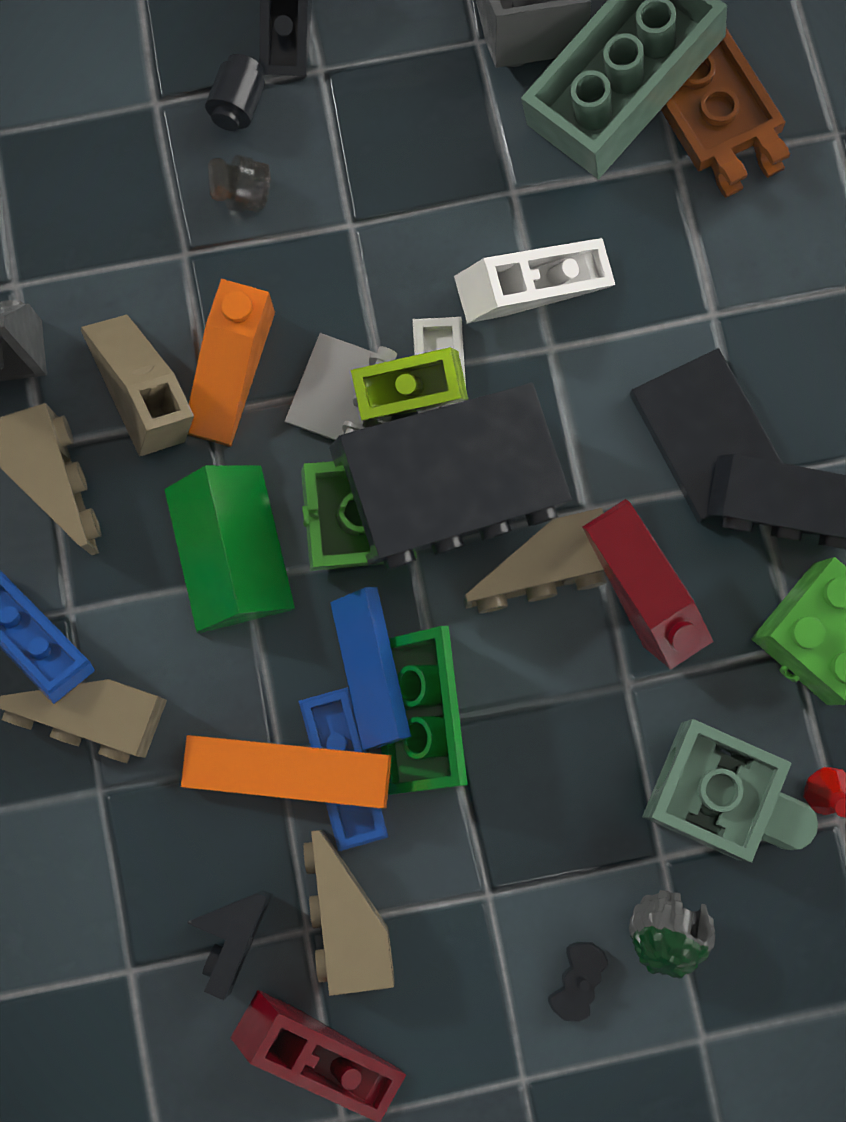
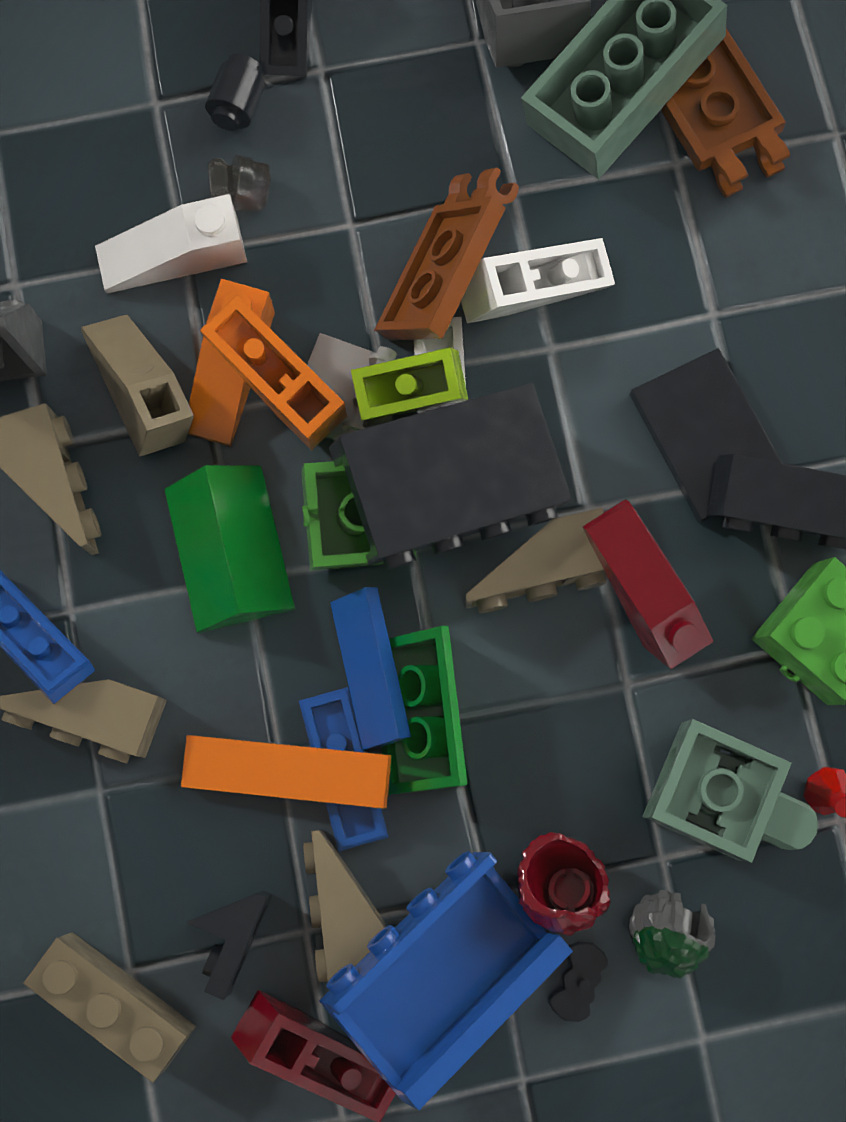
none -> dark tan brick [23,932,197,1083]
none -> white slope [95,194,247,294]
none -> orange slope [200,295,347,451]
none -> blue panel [319,851,573,1110]
none -> dark orange tile [374,167,519,340]
none -> dark red hair [517,832,611,936]

